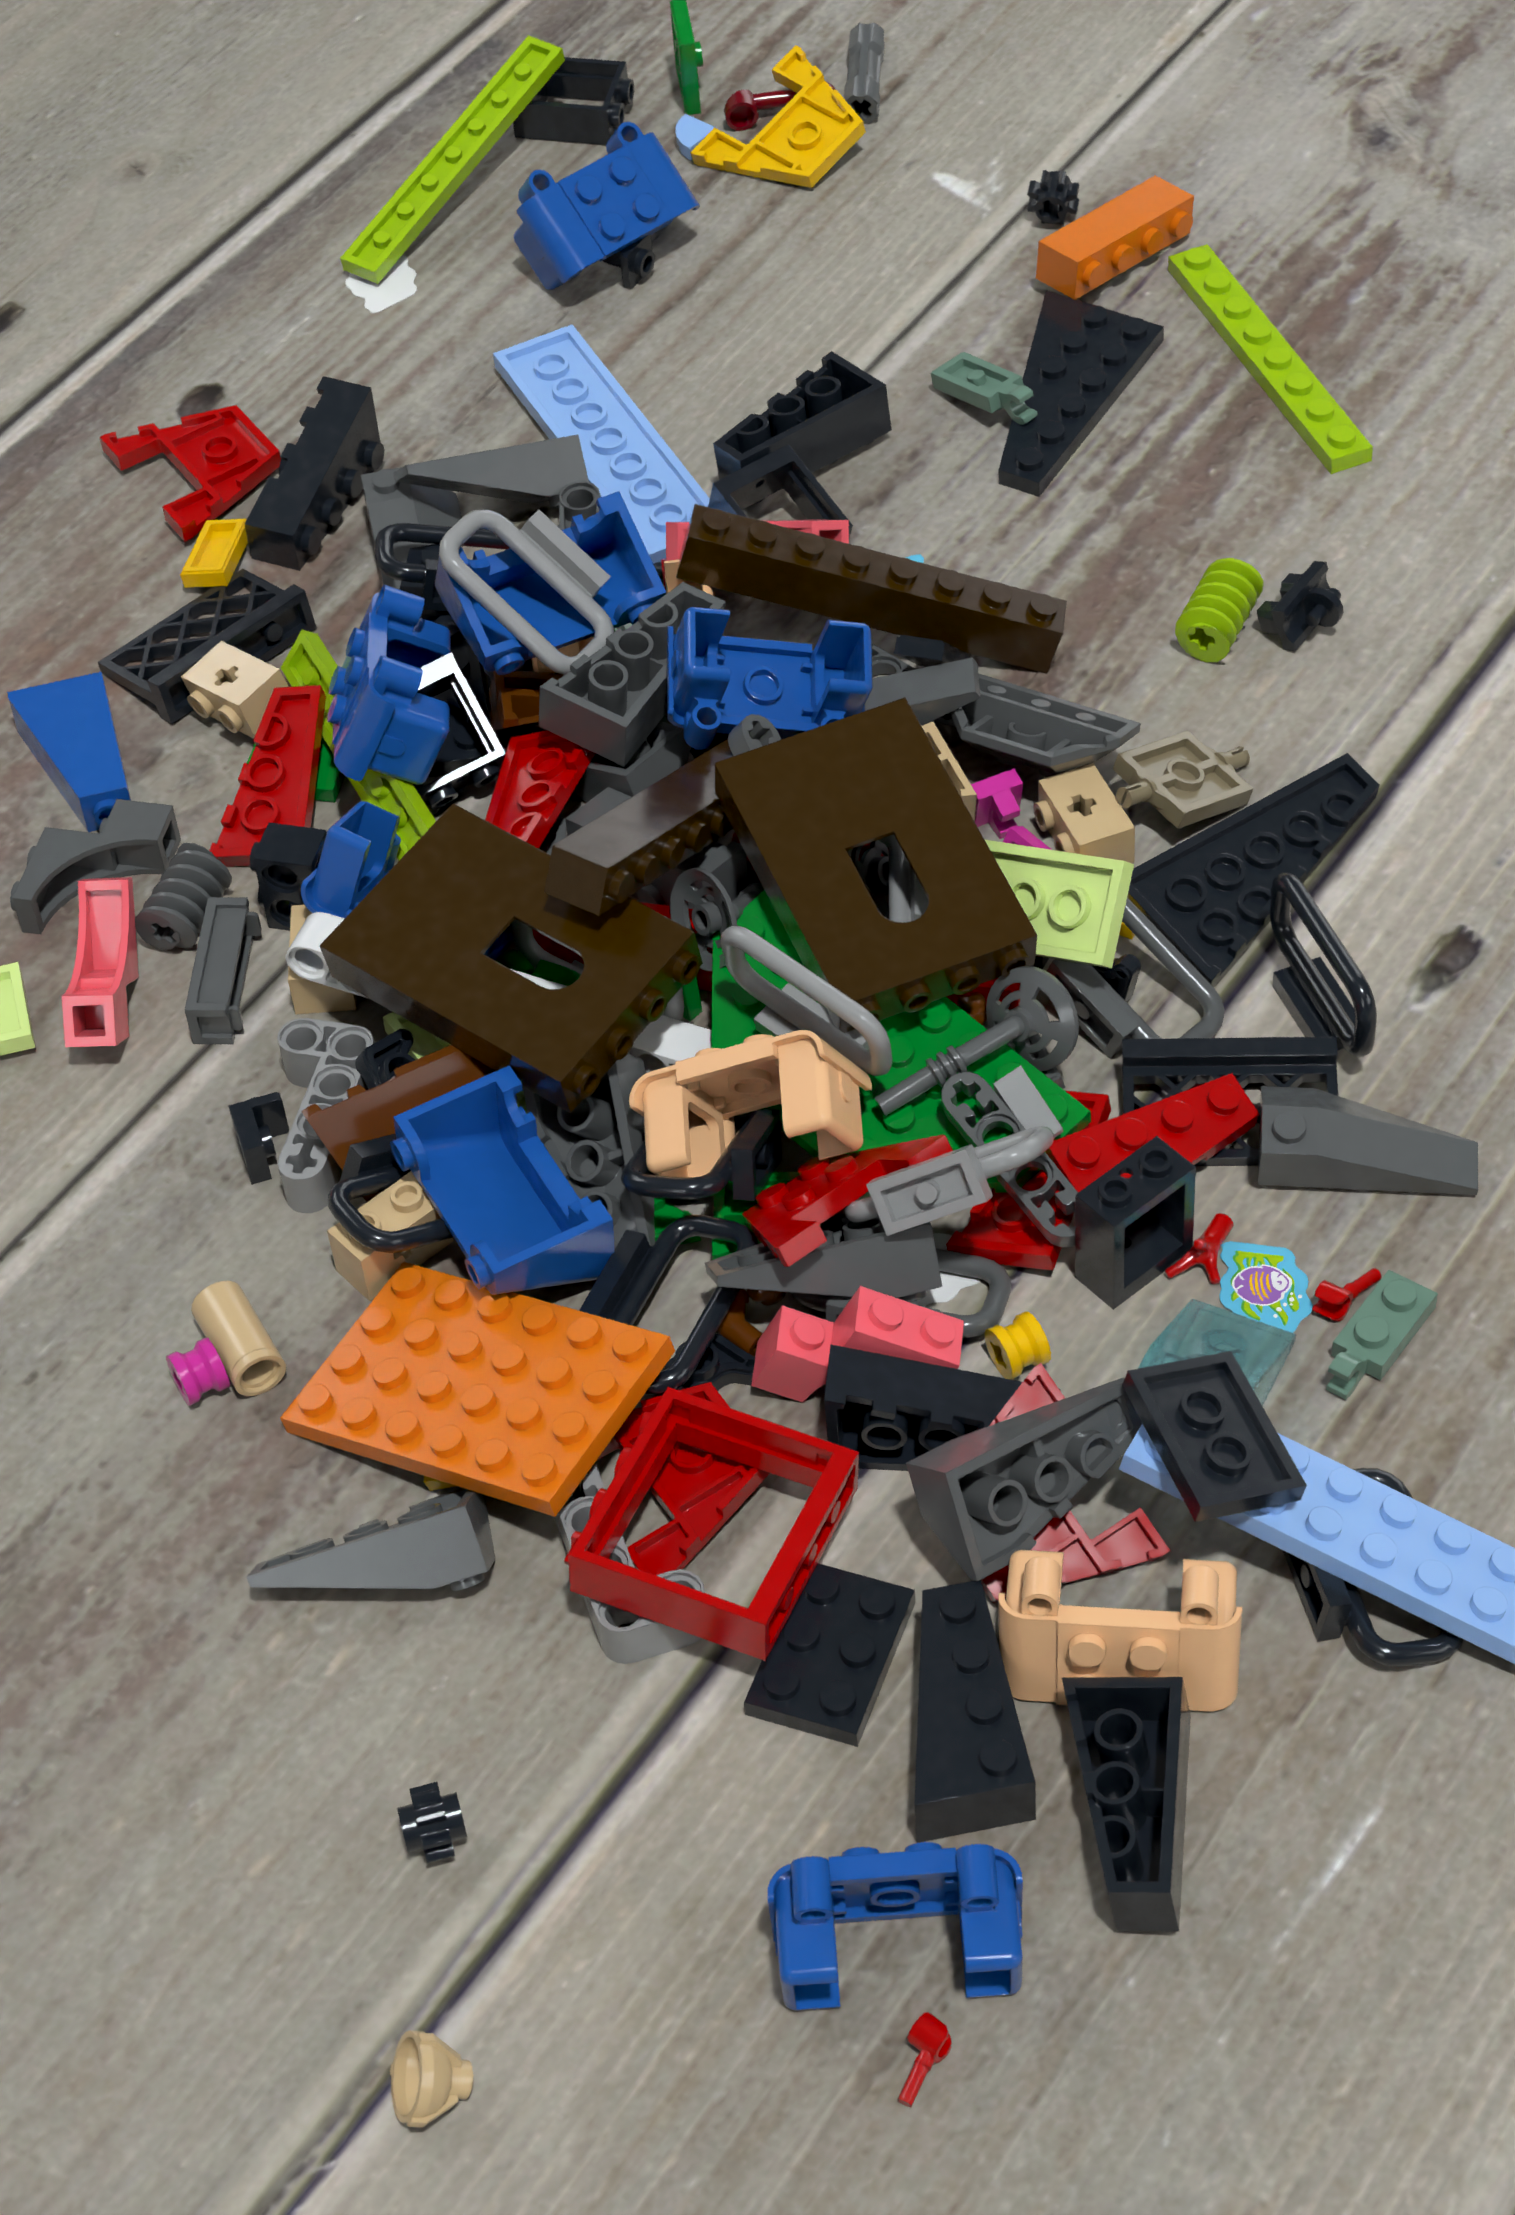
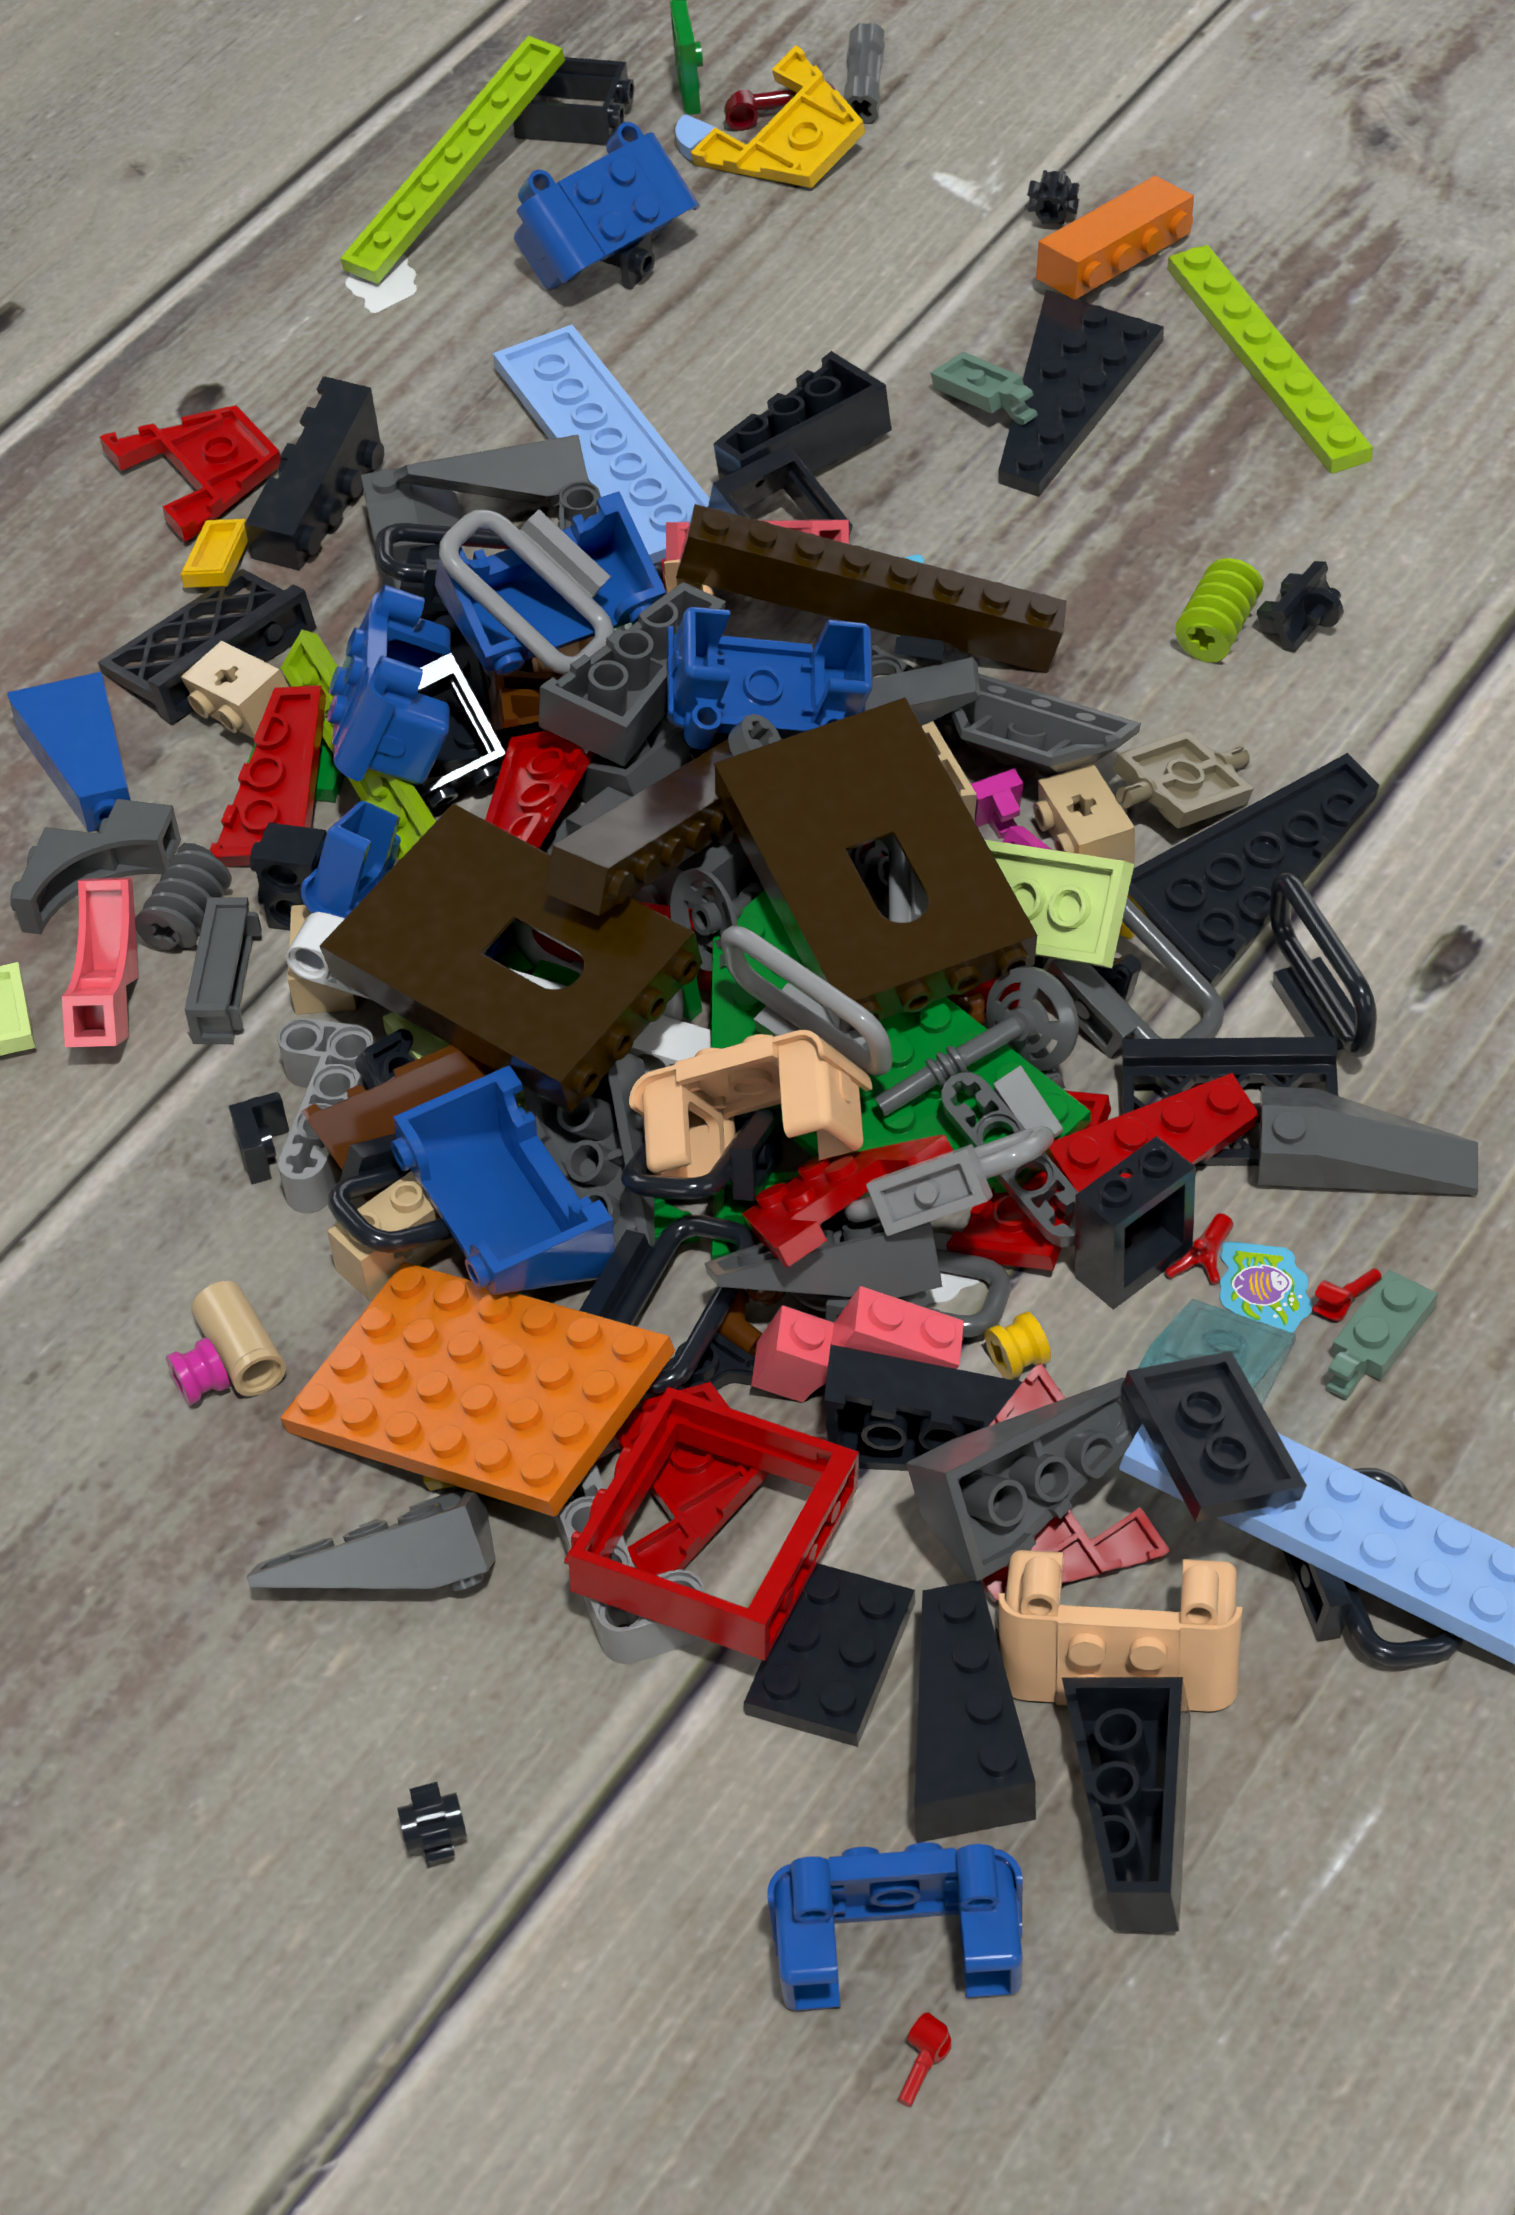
tan piece [390,2031,473,2127] -> none

